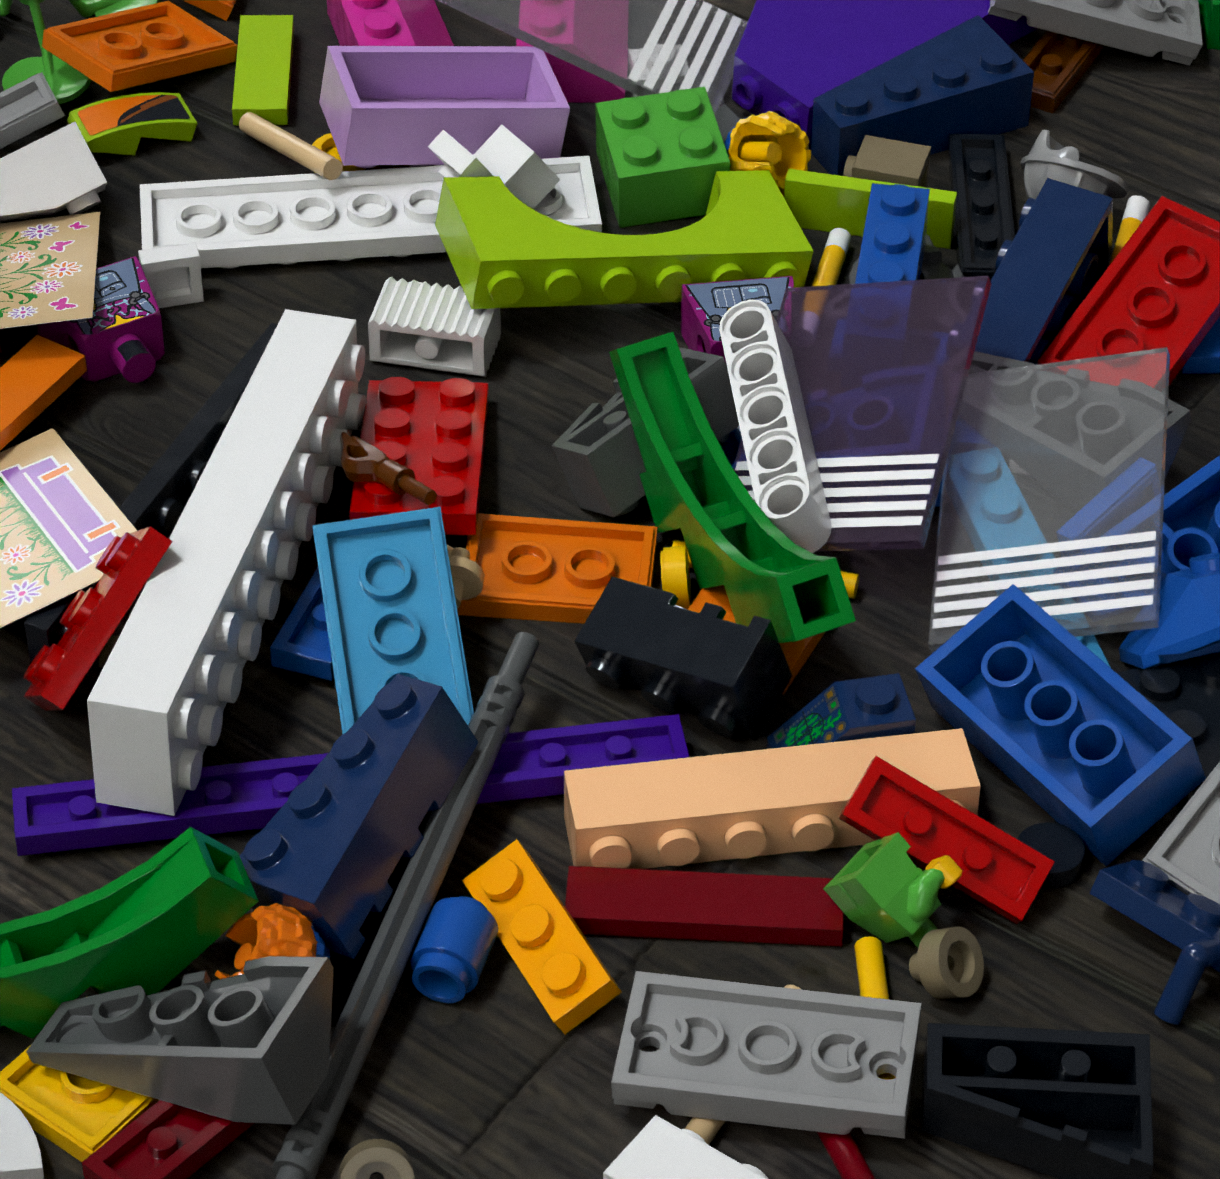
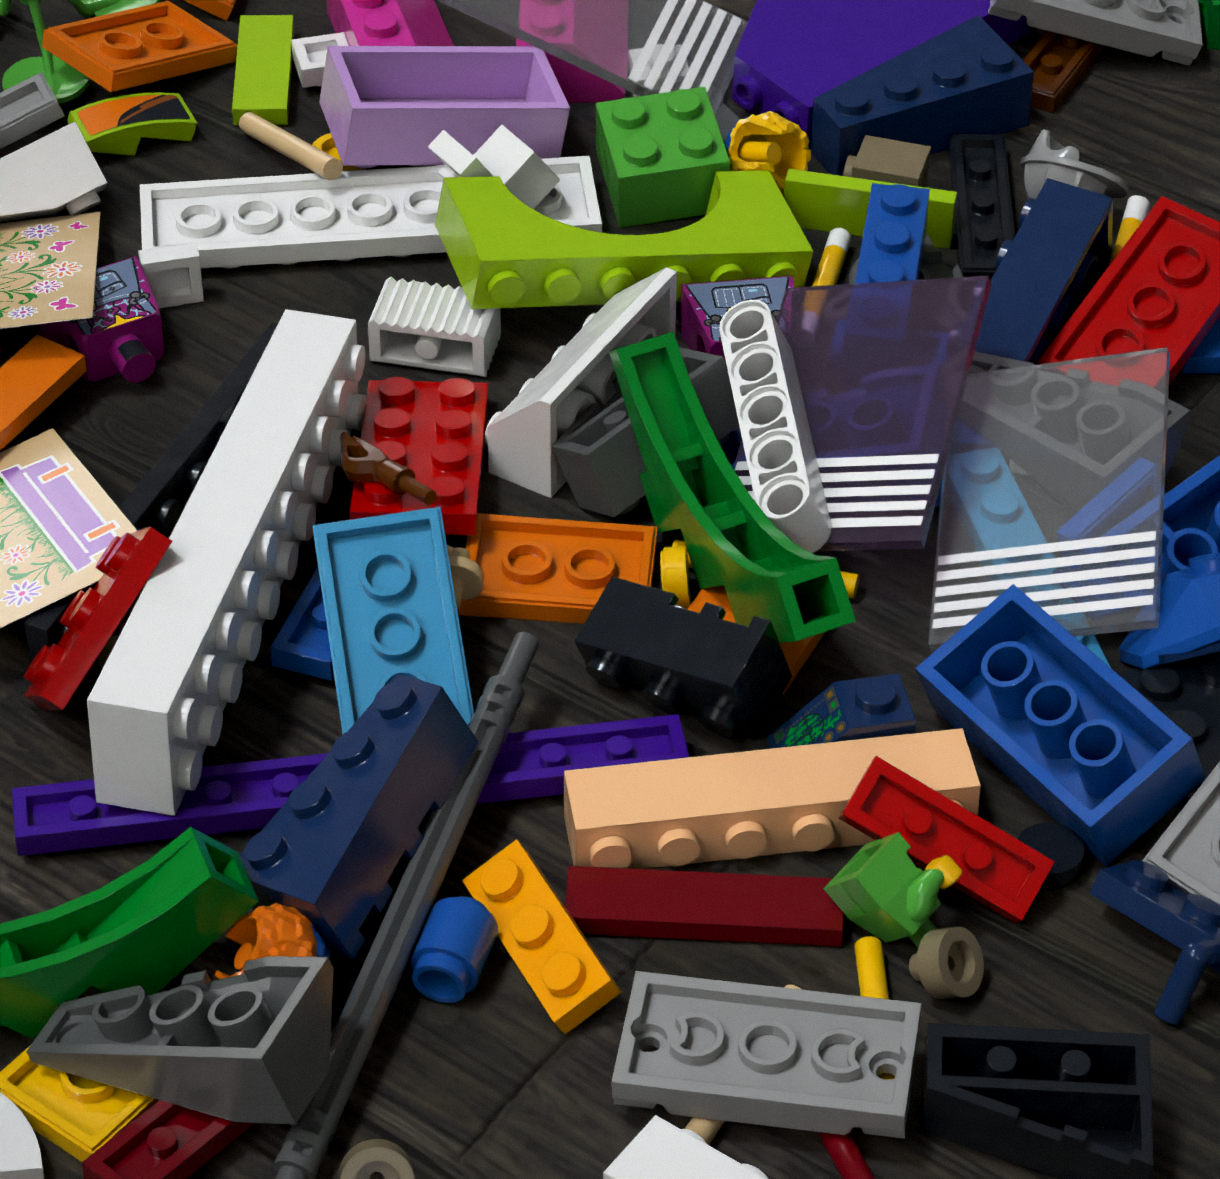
none -> white plate [291,32,349,88]
none -> white slope [484,267,677,498]

